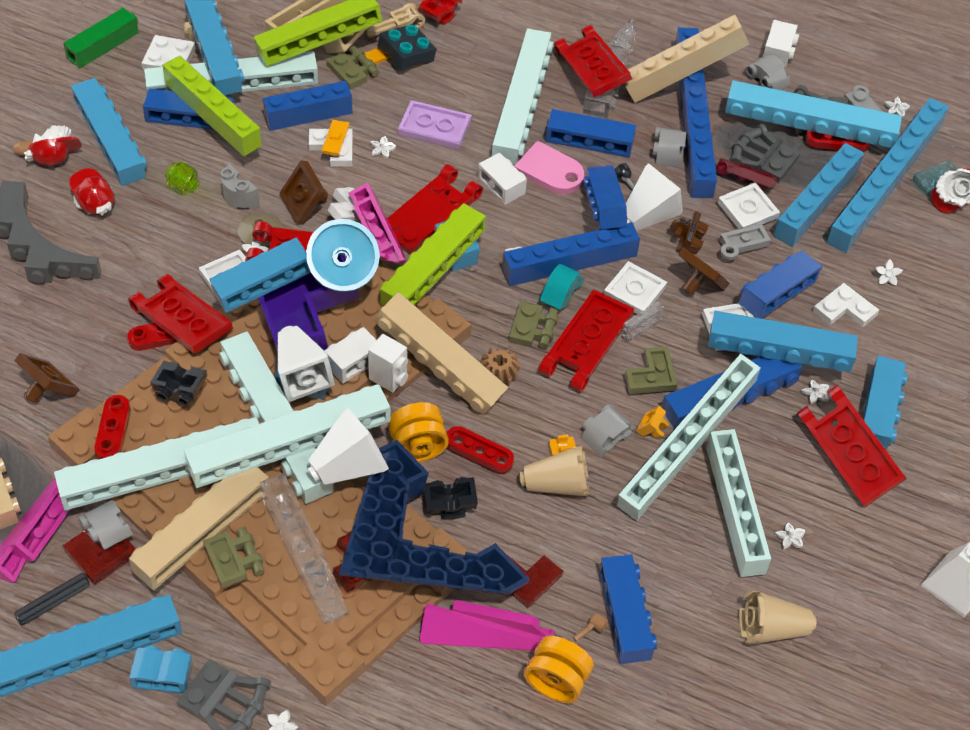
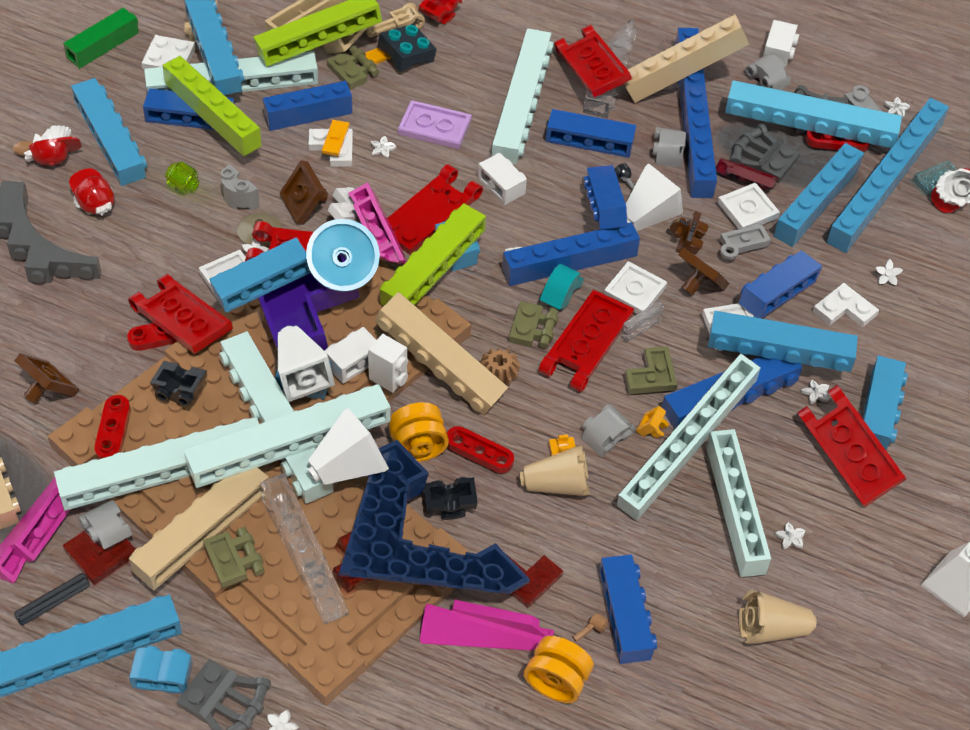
bright pink tile [514,141,584,194] -> none

